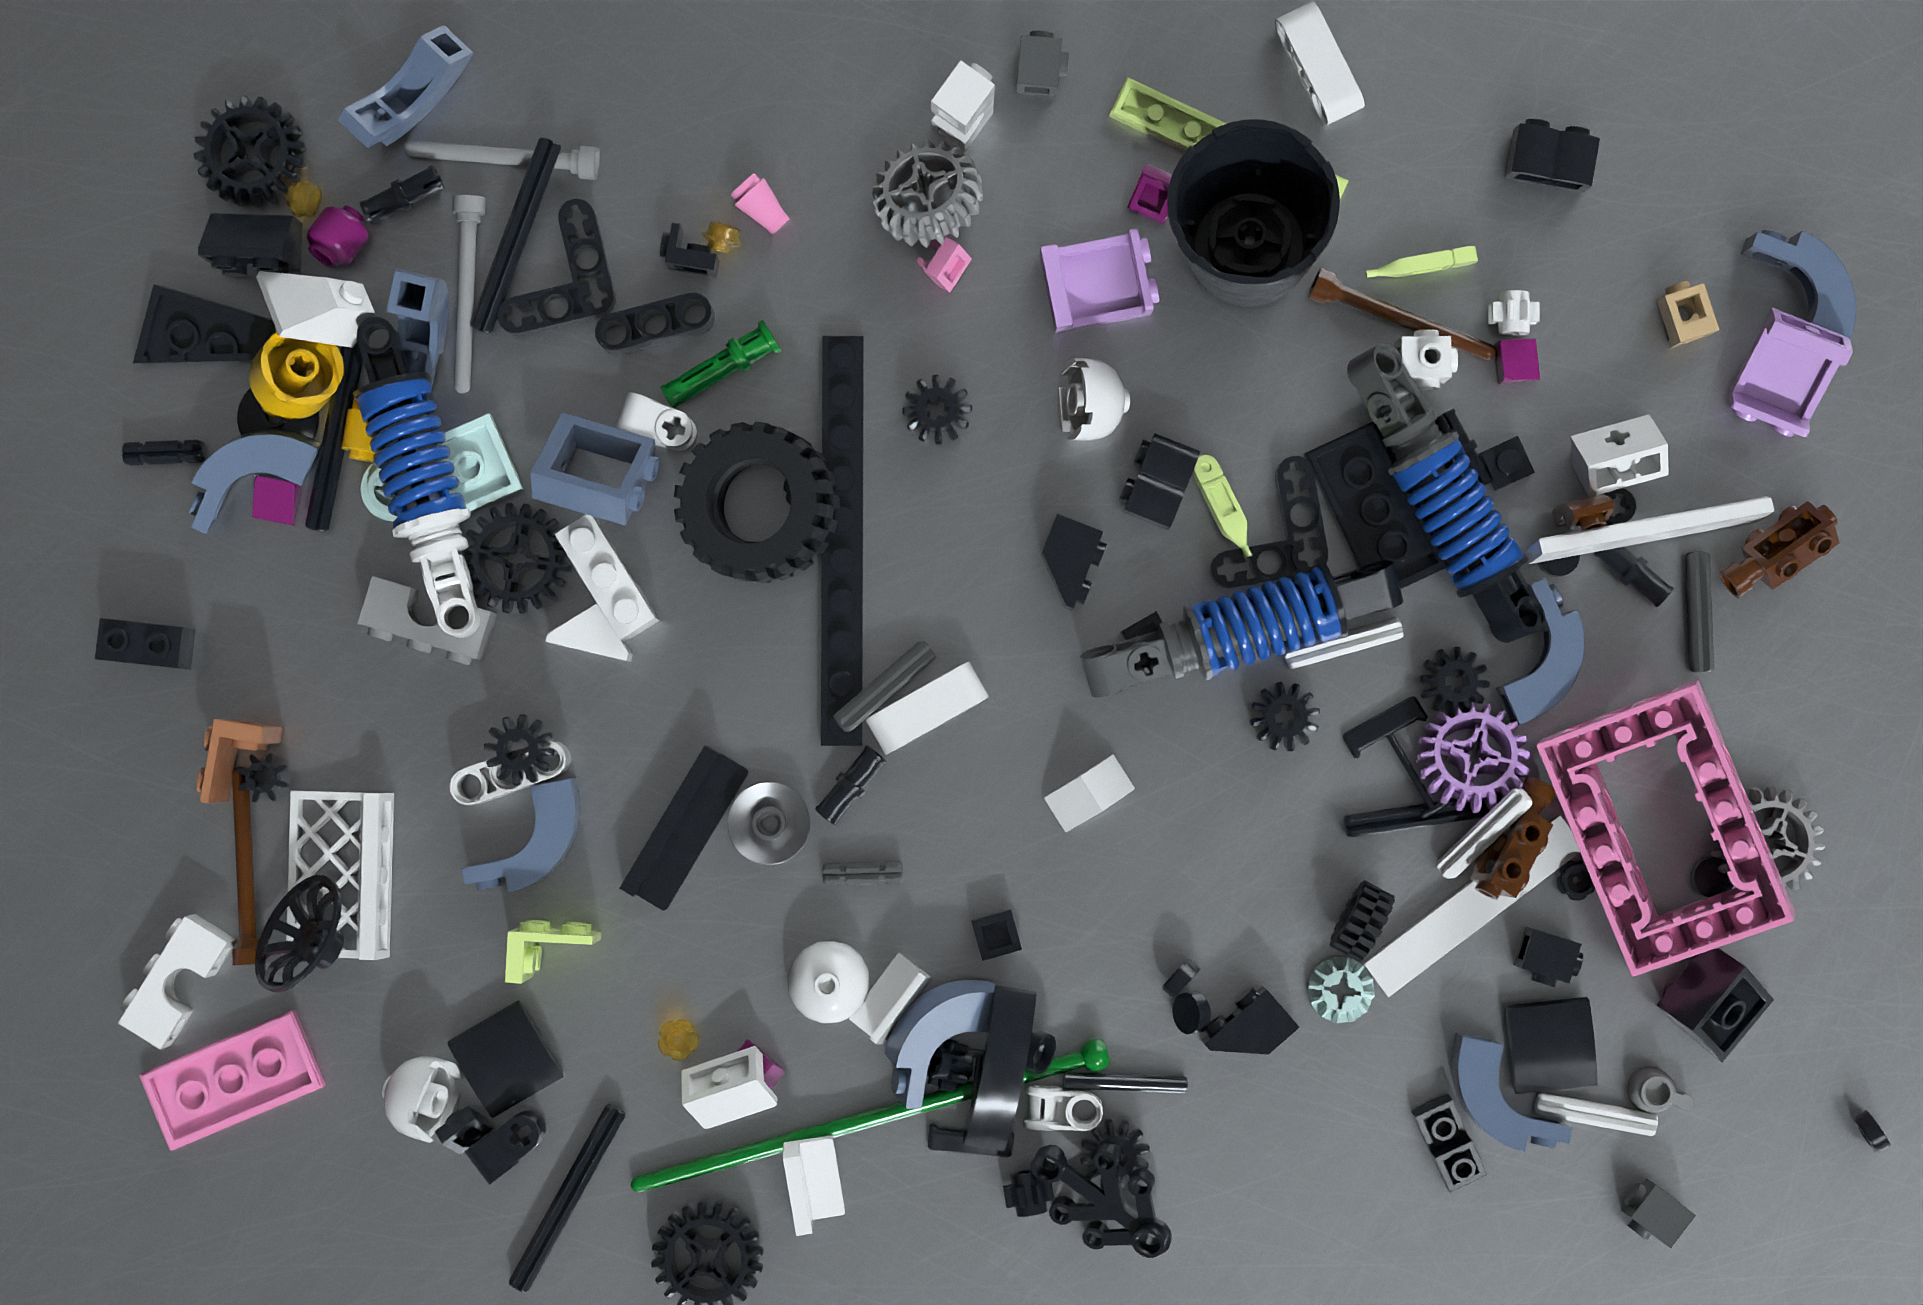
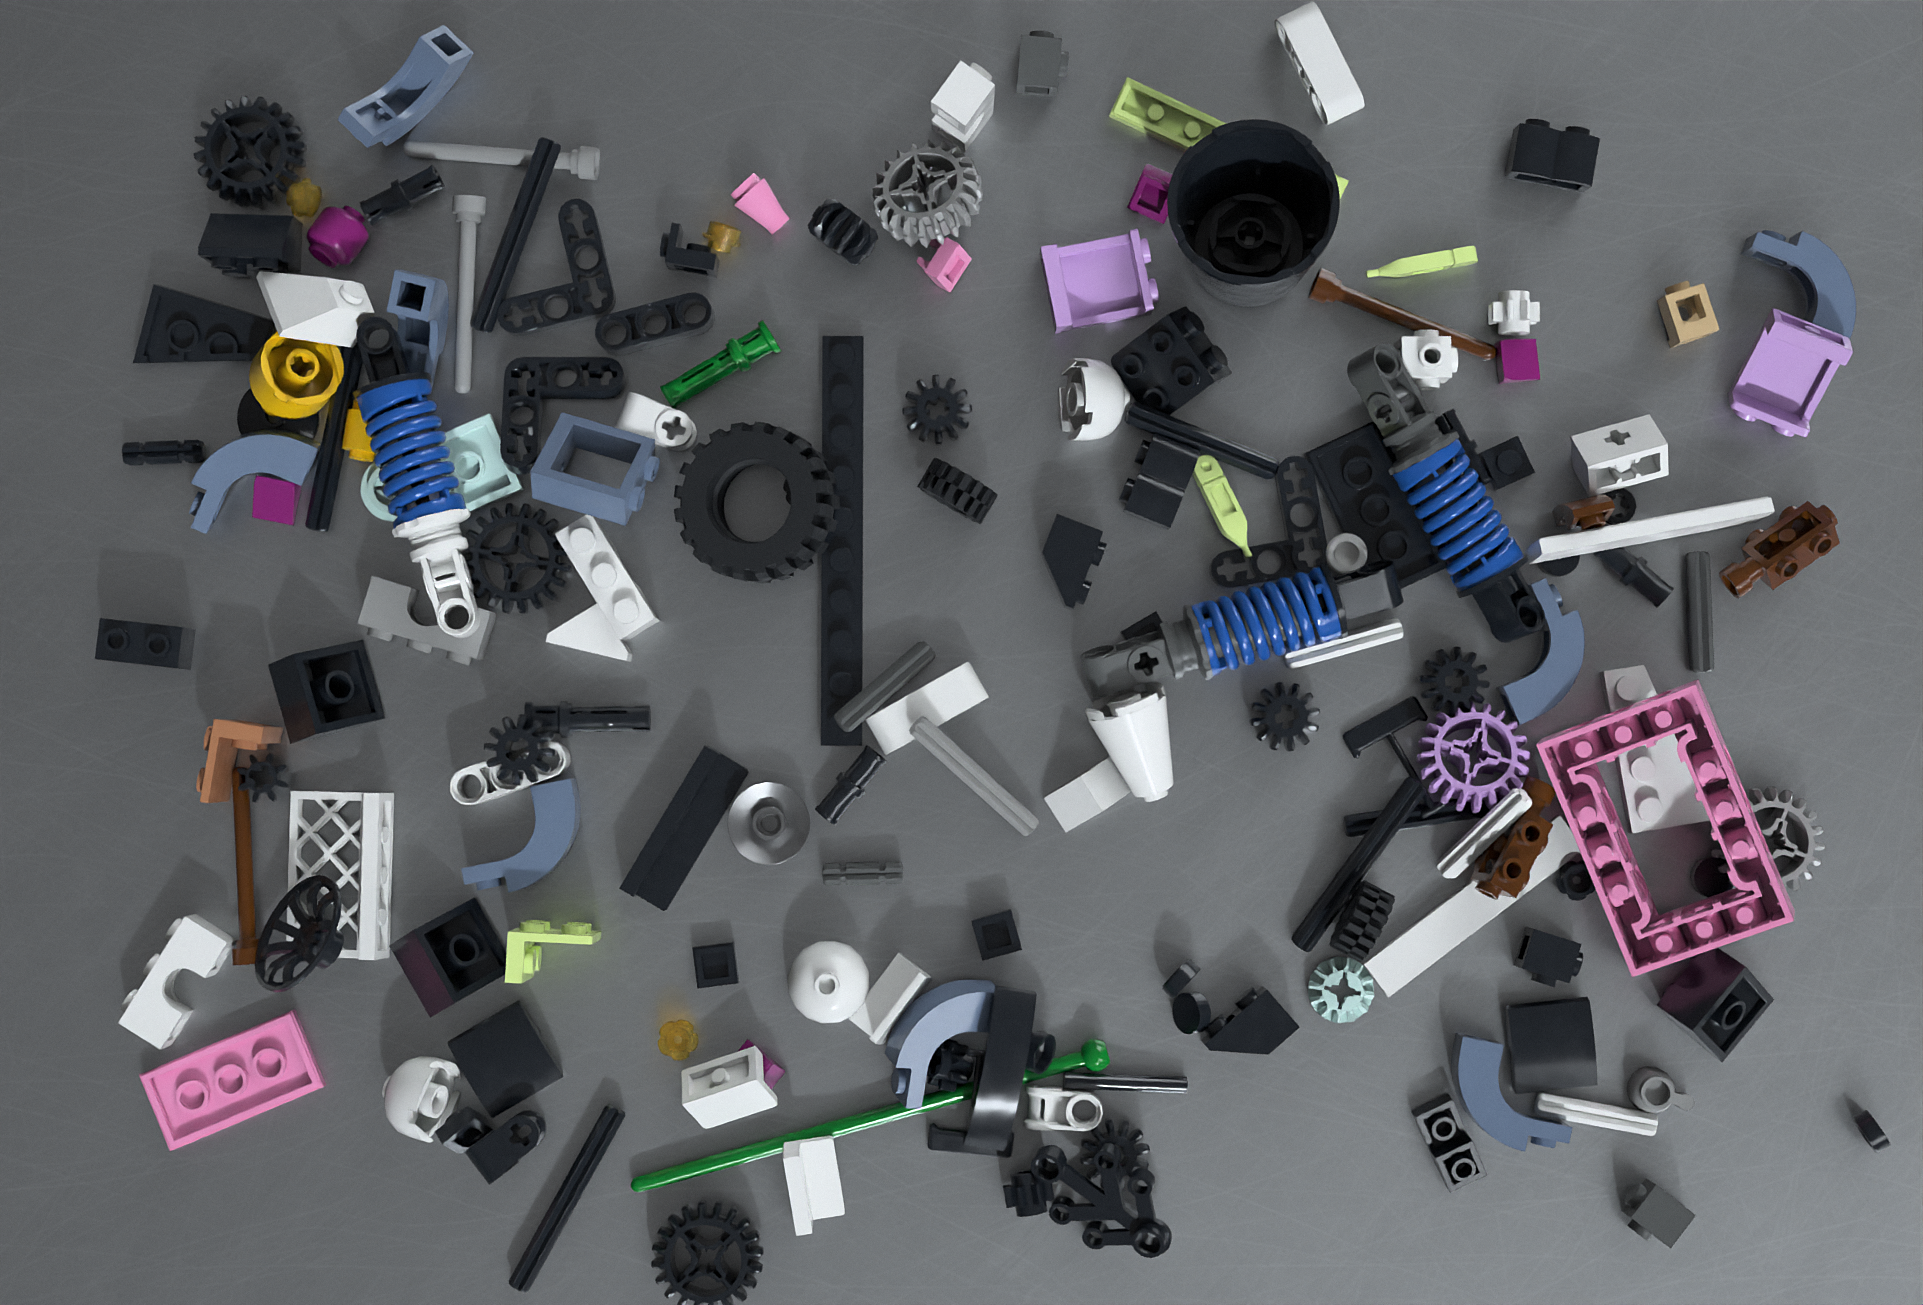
none -> black slope [268,640,385,744]
none -> black slope [389,897,506,1018]
none -> black beam [500,357,626,475]
none -> black pin [524,701,651,738]
none -> black tile [692,941,739,989]
none -> black gear [807,198,878,265]
none -> light grey axle [909,716,1039,836]
none -> black tyre [917,458,998,524]
none -> white cone [1084,682,1174,802]
none -> black bracket [1111,306,1232,415]
none -> black axle [1124,402,1279,480]
none -> black axle [1291,777,1426,952]
none -> white tile [1326,533,1368,574]
none -> white wing [1600,665,1710,834]

